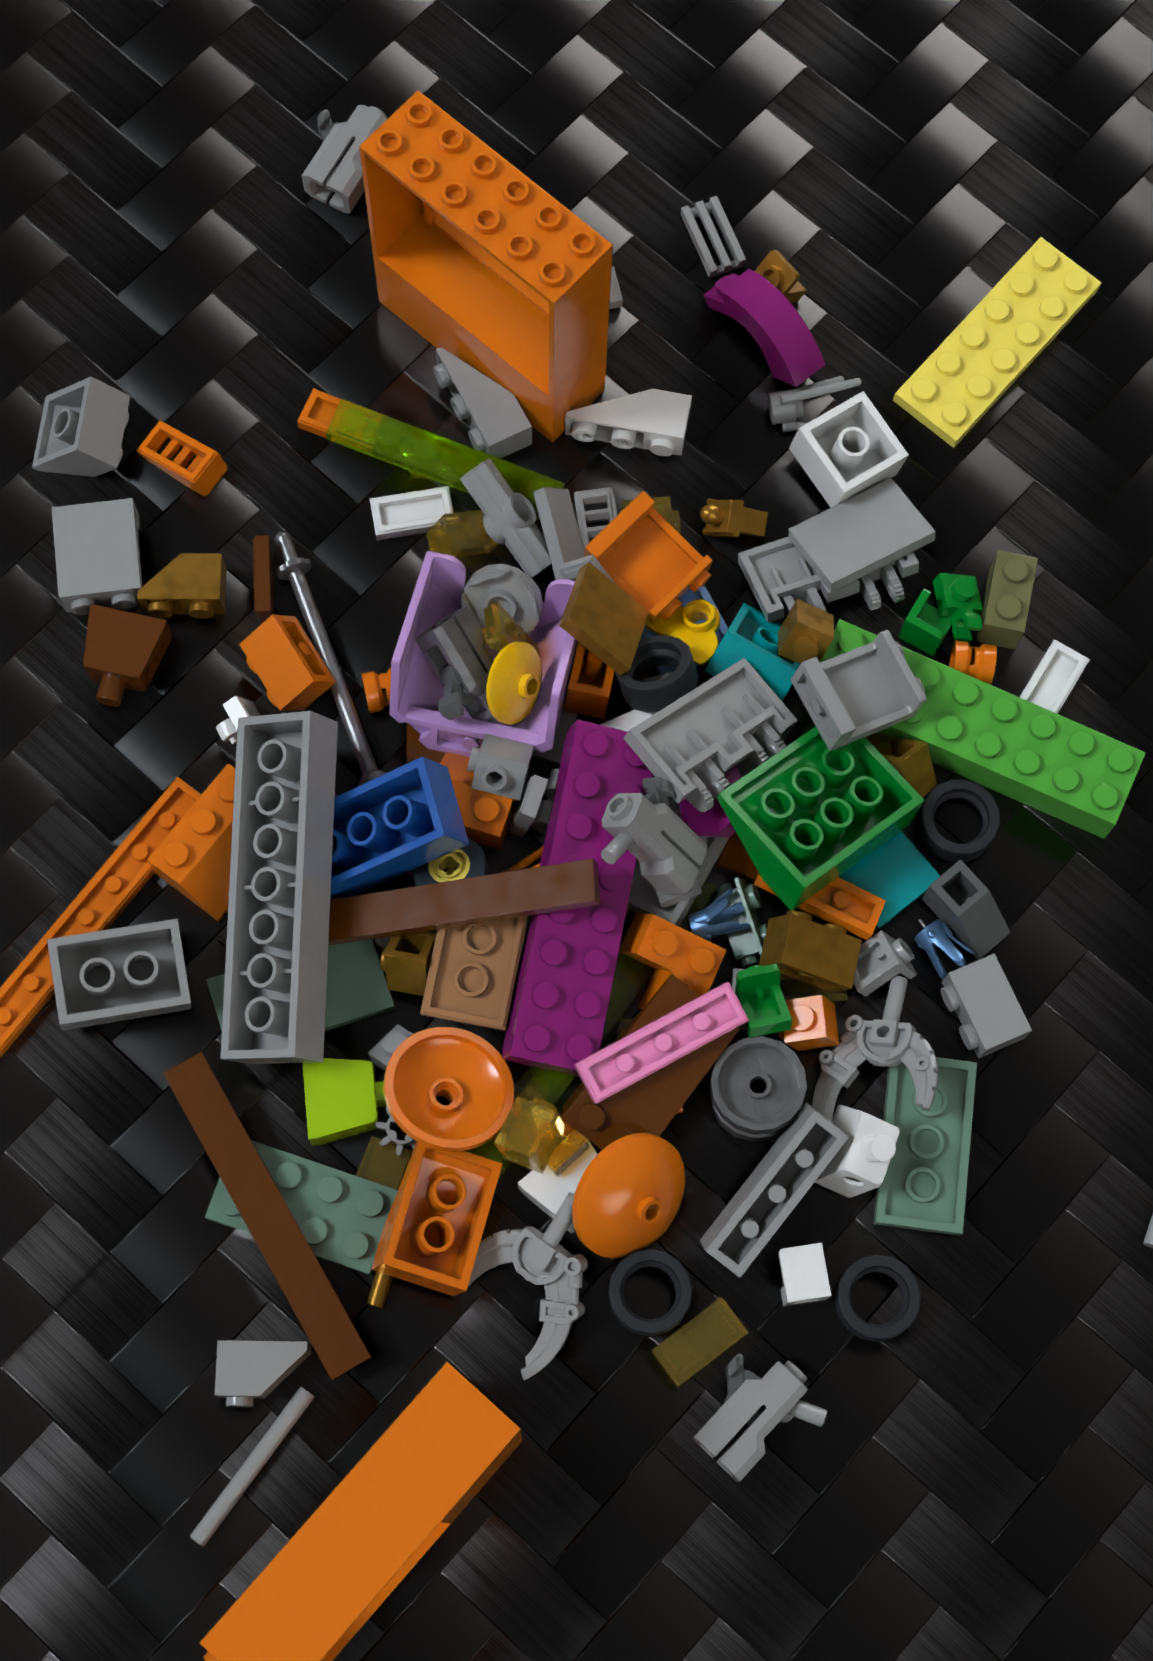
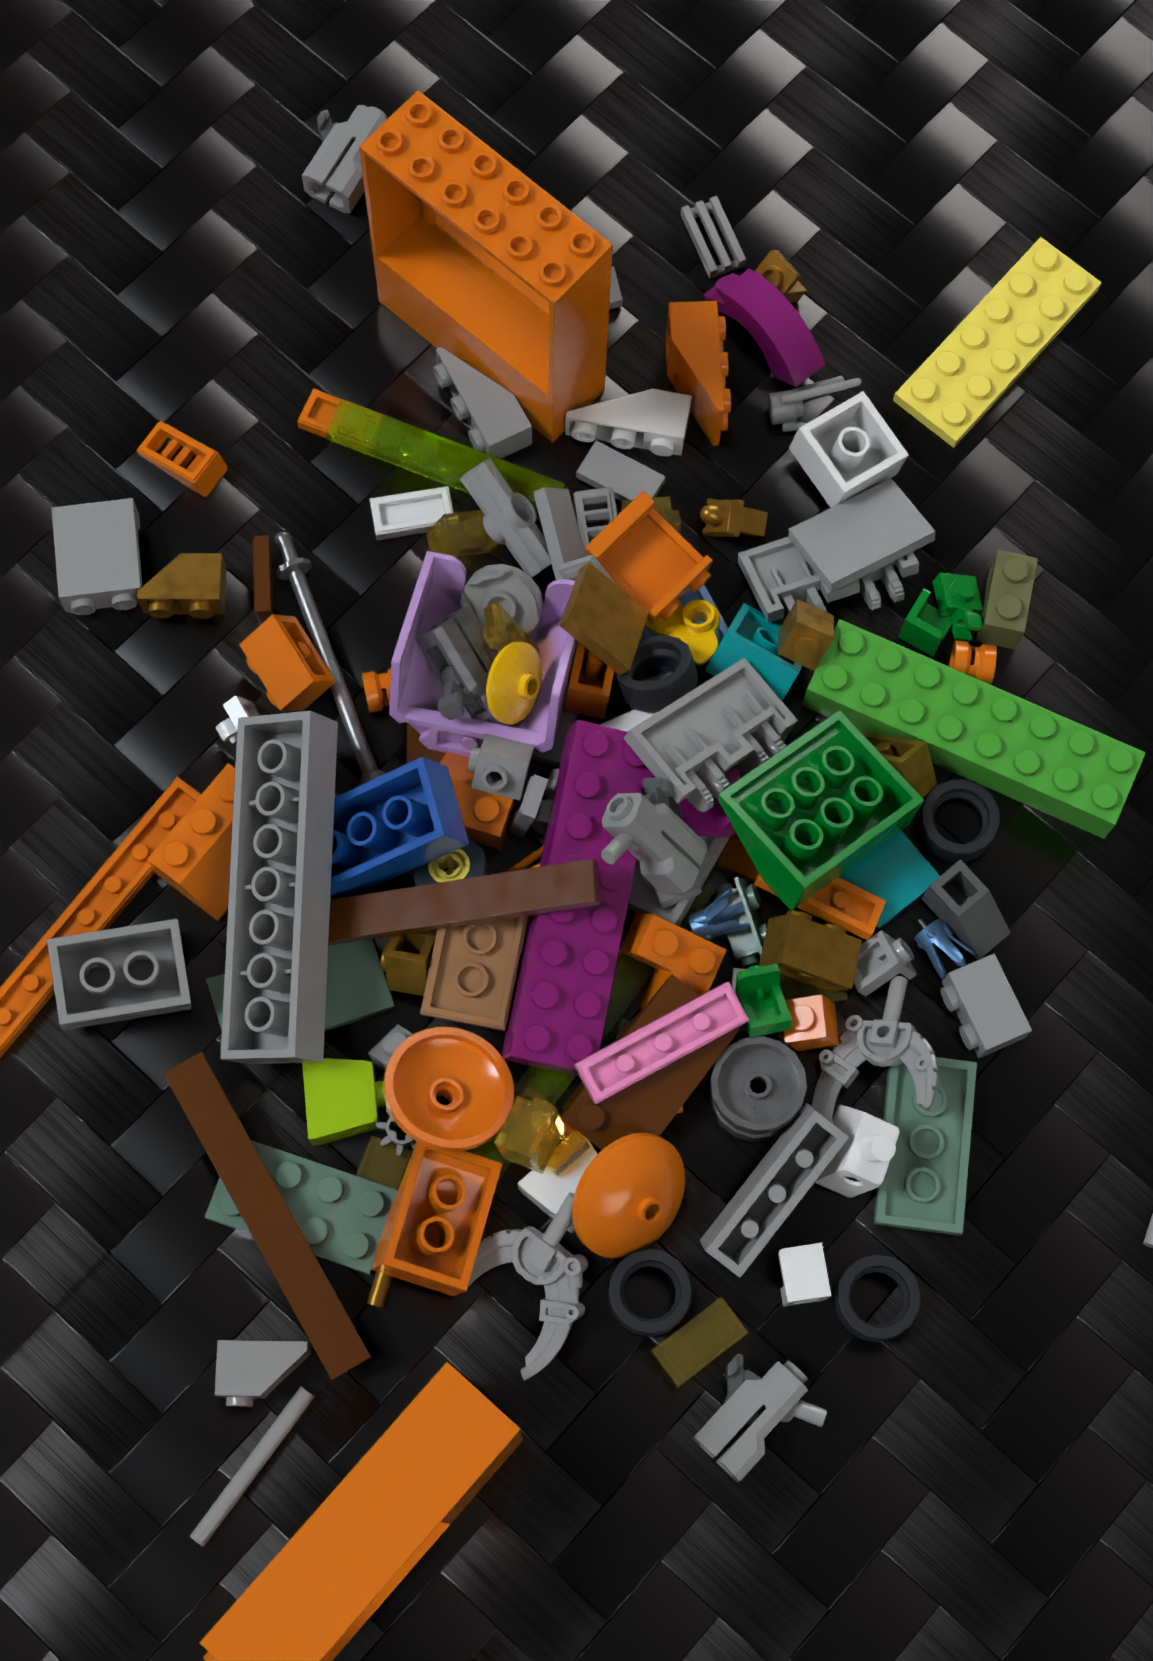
light grey slope [32,377,130,477] -> none
reddish brown torso [83,604,172,707] -> none
light grey panel [791,630,927,751] -> none
white tile [1020,639,1090,714] -> none
none -> light grey tile [576,440,665,505]
none -> orange slope [665,301,731,446]

